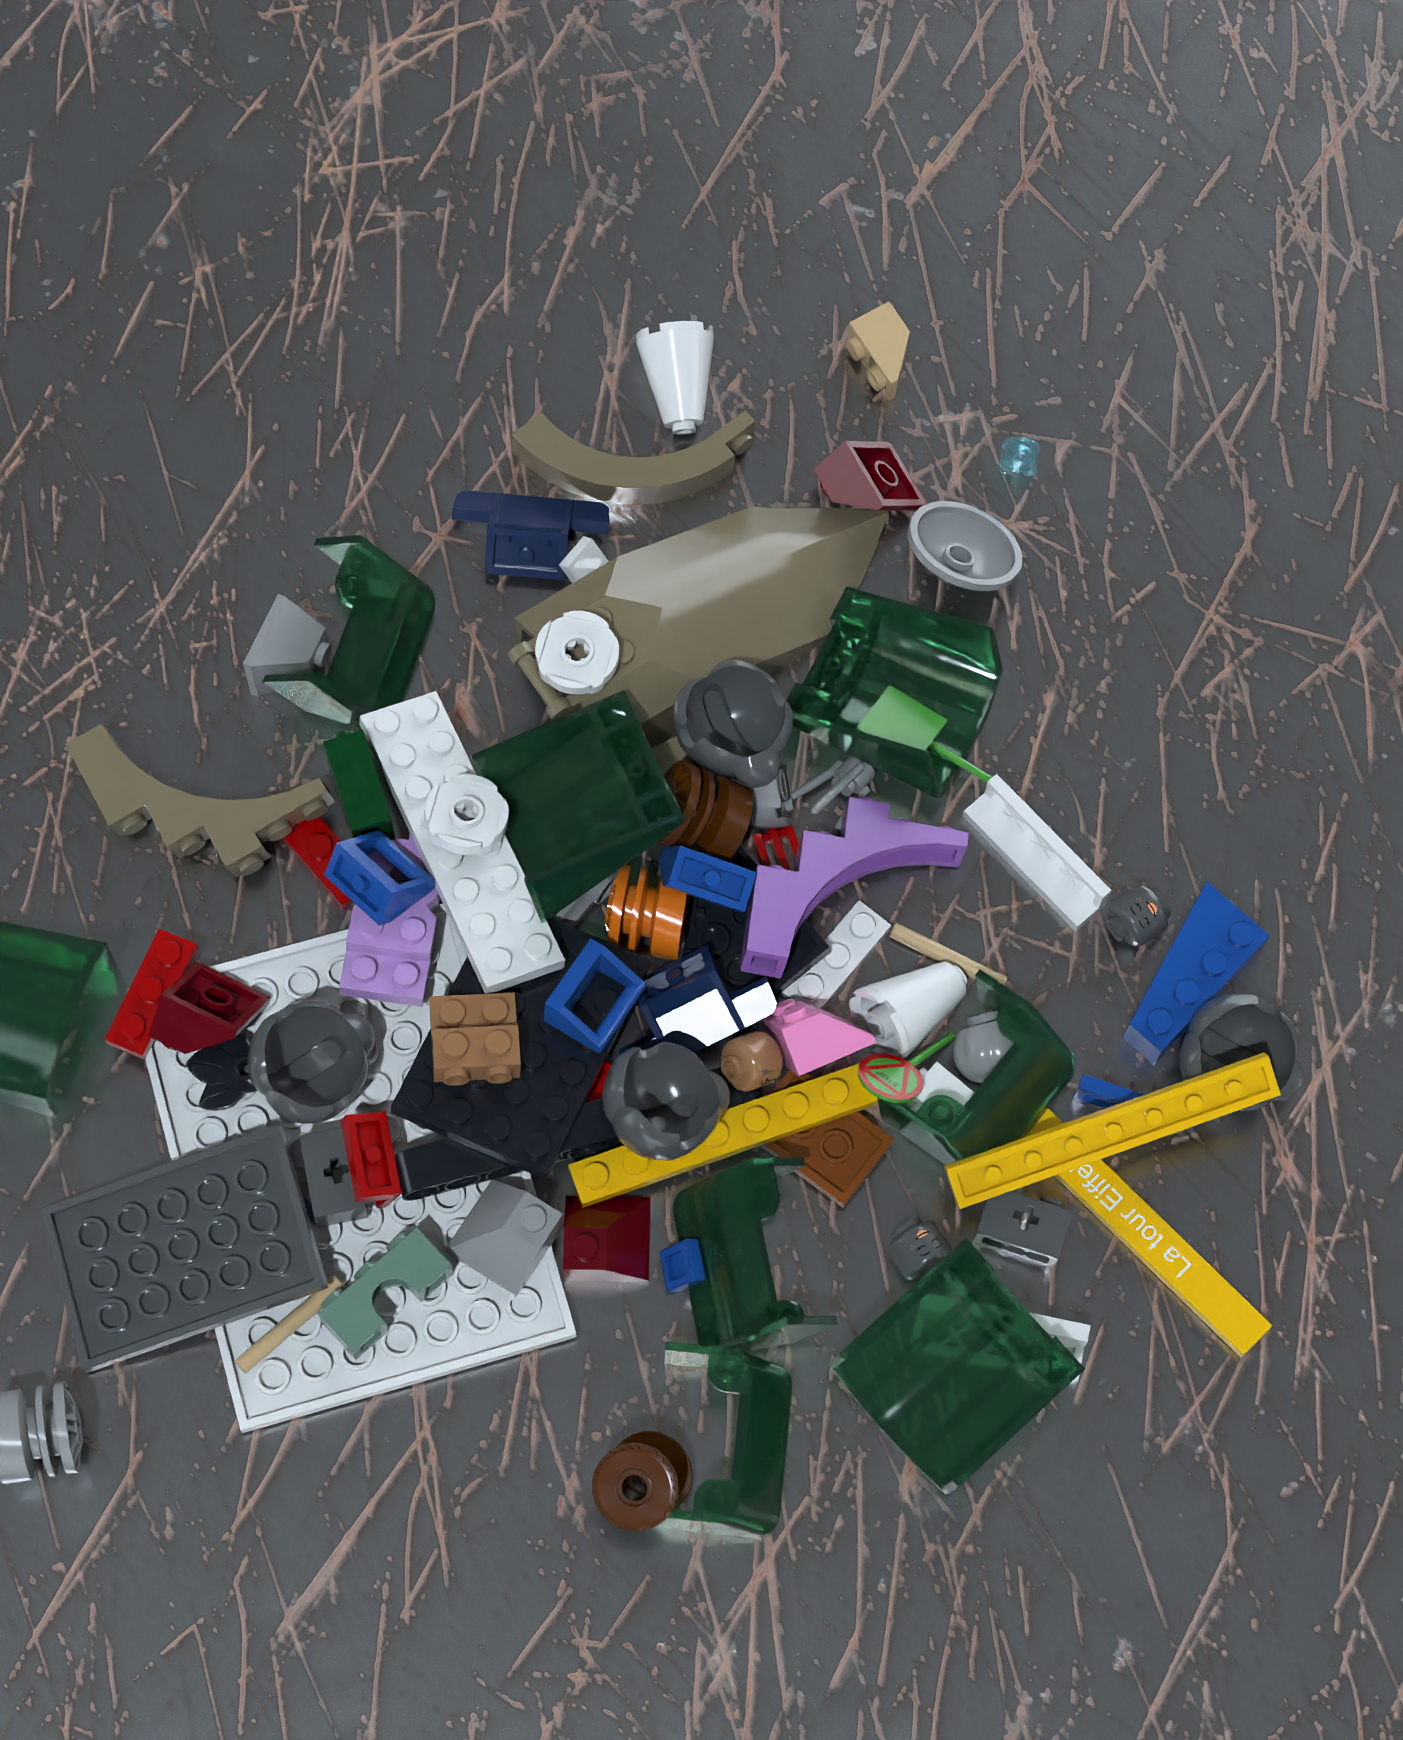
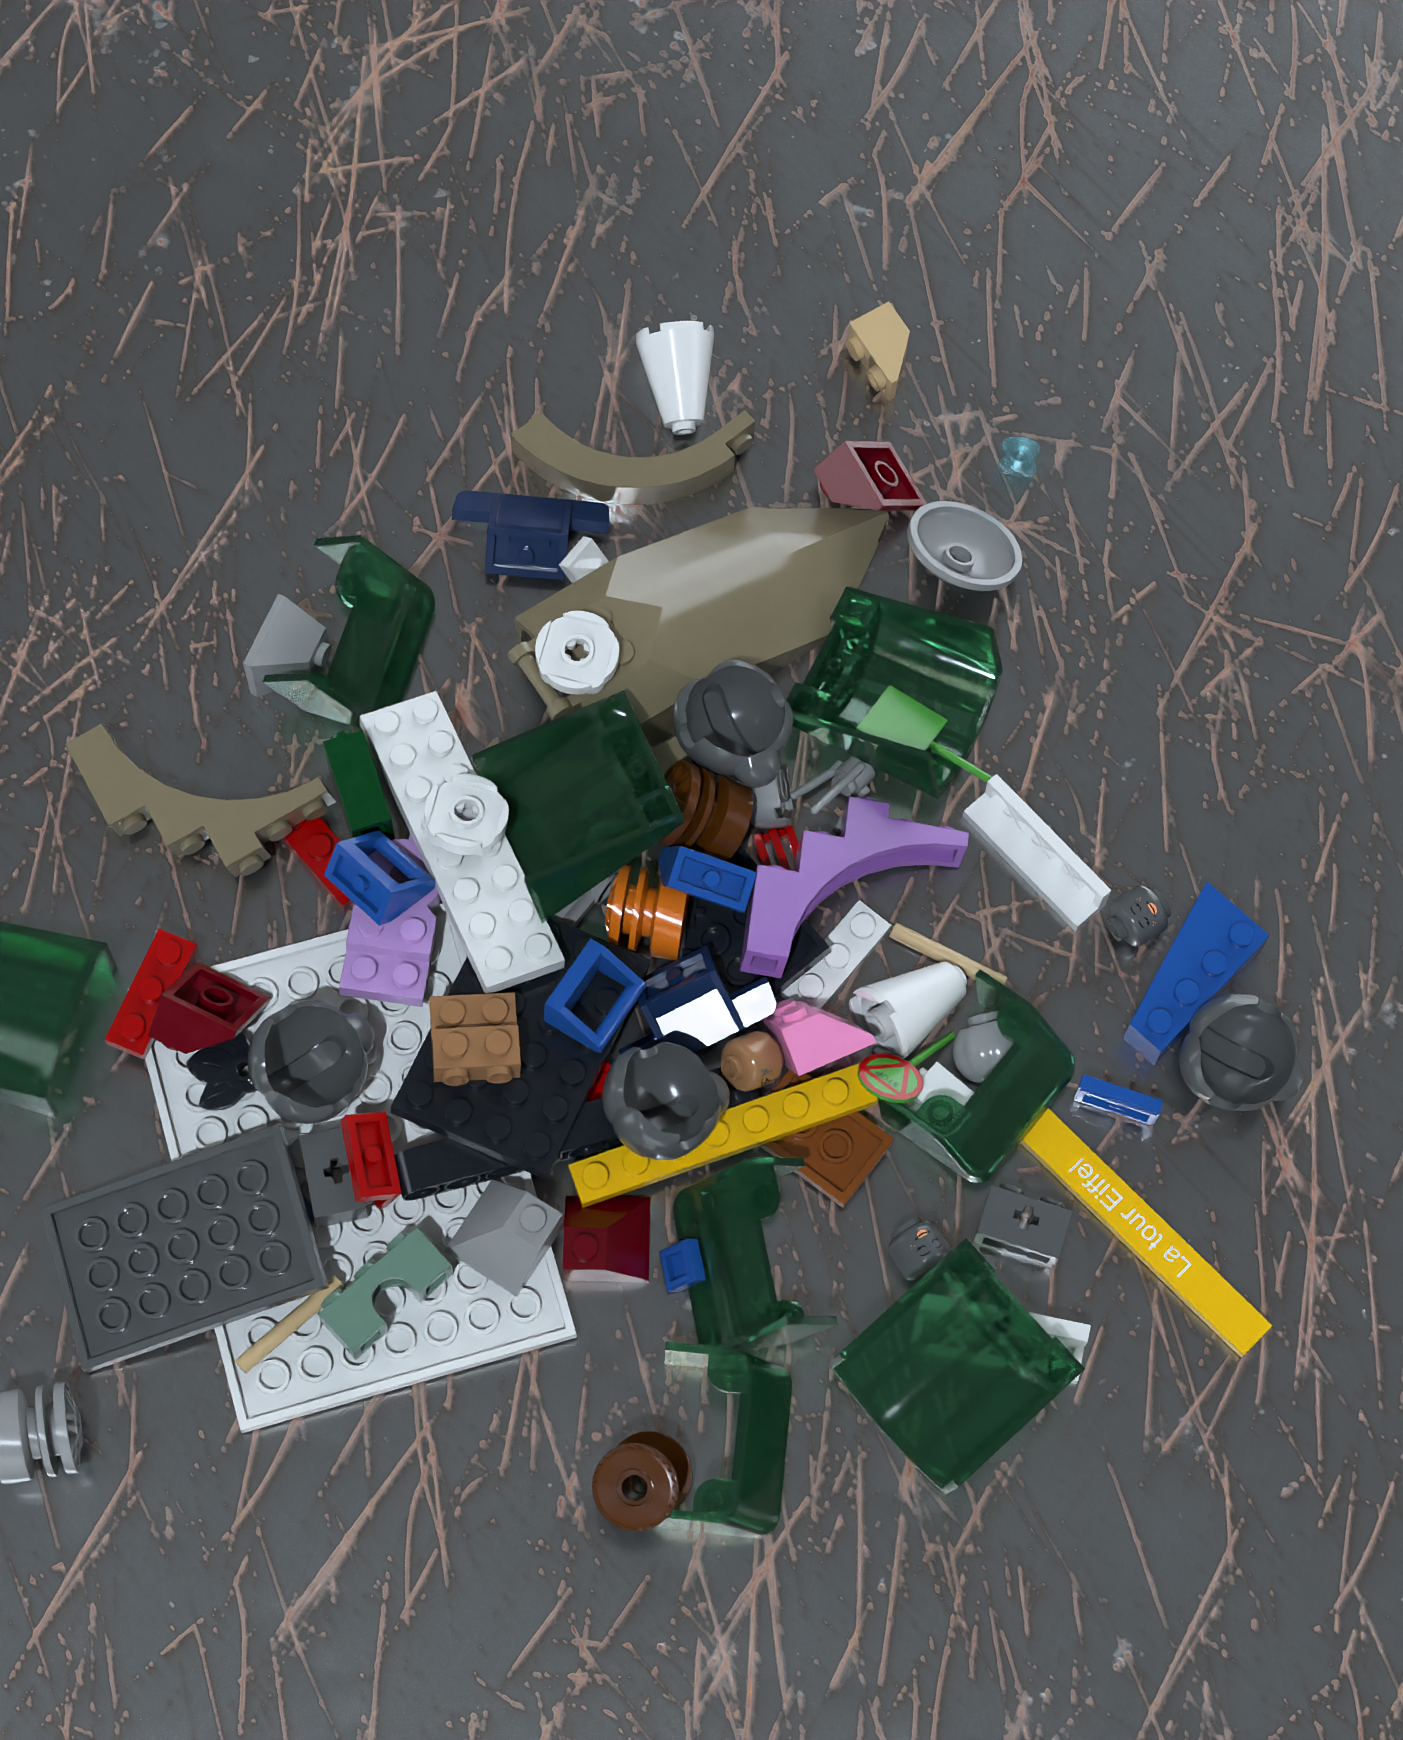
yellow plate [944,1053,1281,1209] -> none

